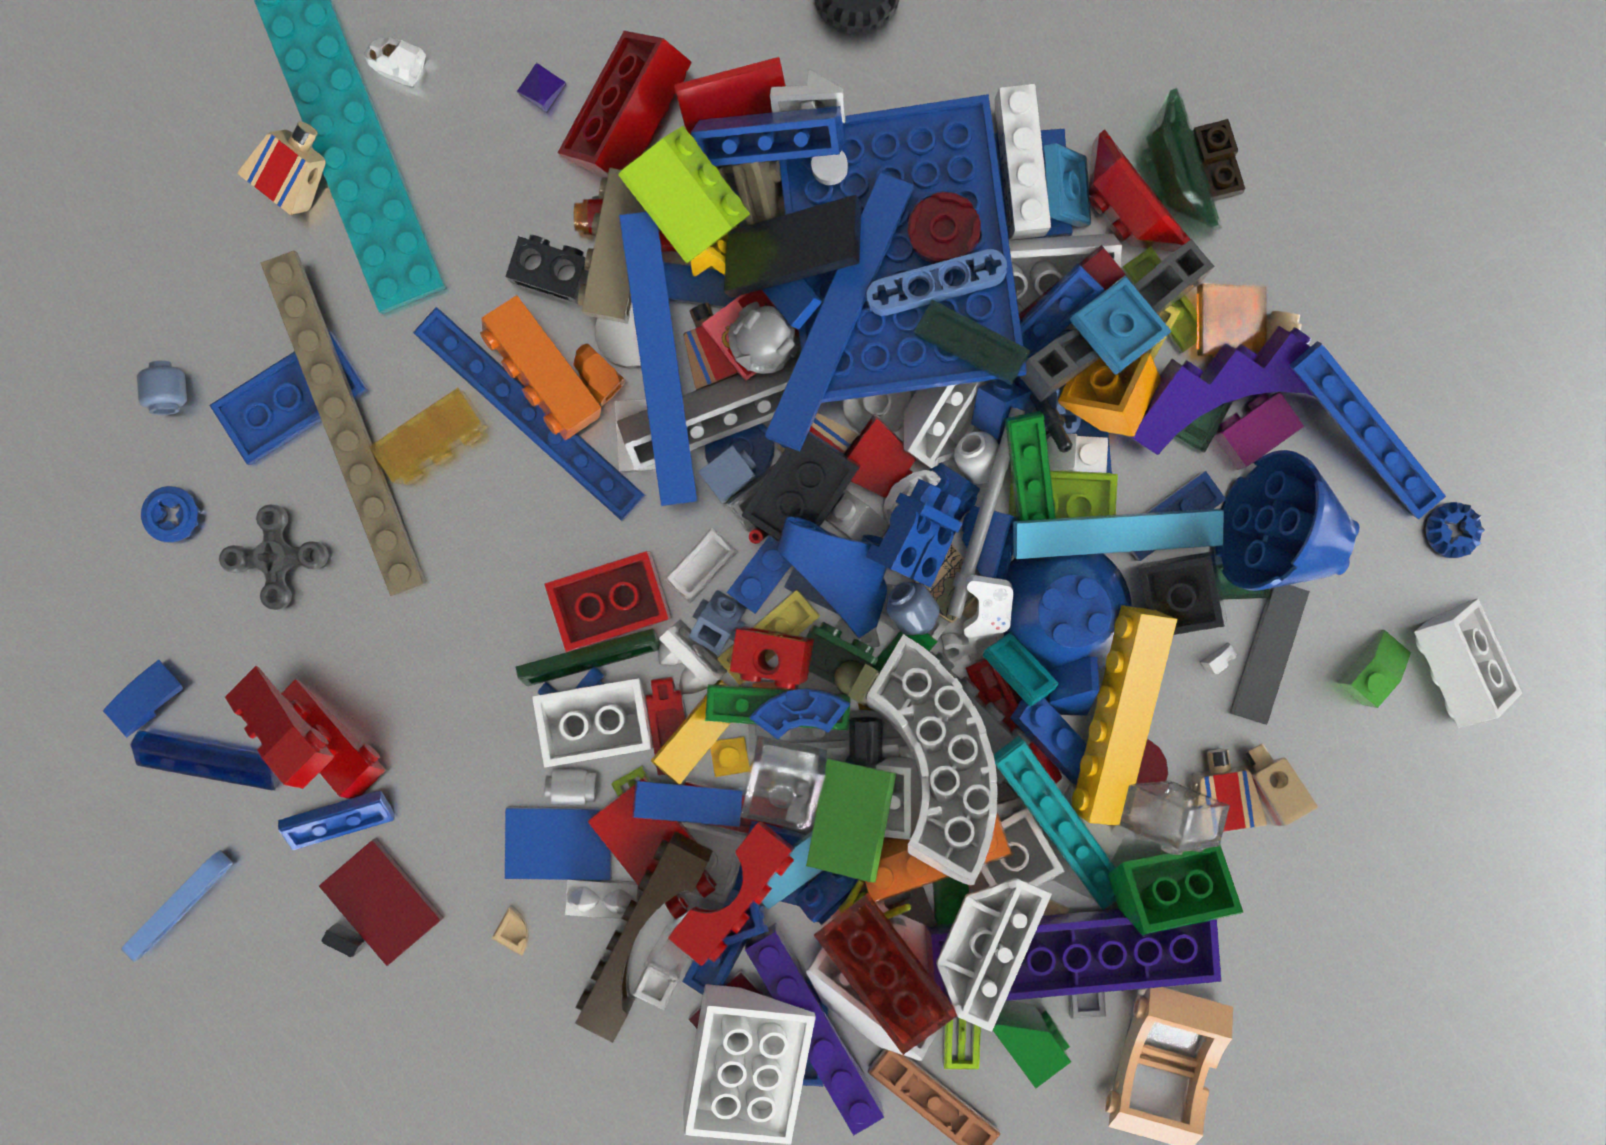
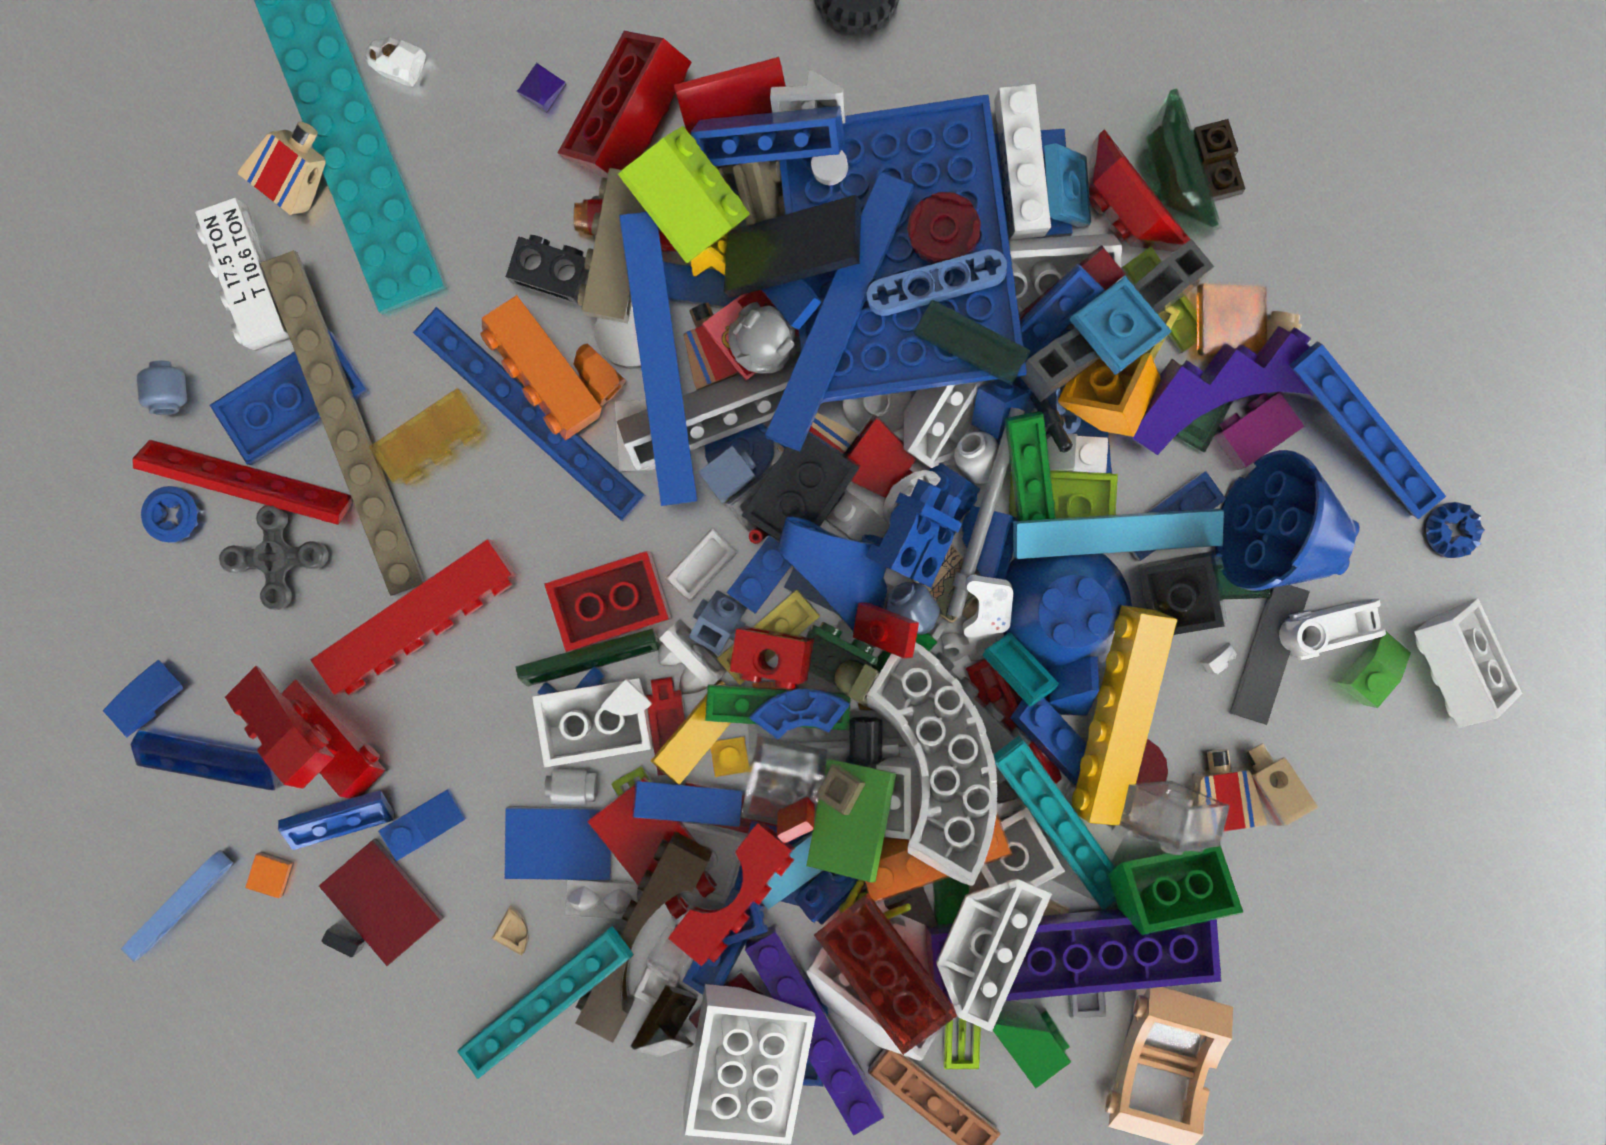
none -> red tile [132,440,352,525]
none -> white brick [195,198,289,351]
none -> orange tile [245,852,293,899]
none -> red brick [310,539,517,696]
none -> blue slope [378,789,466,861]
none -> teal tile [457,926,634,1079]
none -> white tile [601,679,653,716]
none -> dark brown slope [630,985,698,1057]
none -> red tile [777,796,815,843]
none -> dark tan tile [815,764,866,815]
none -> red plate [853,602,919,659]
none -> white piece [1279,599,1386,660]

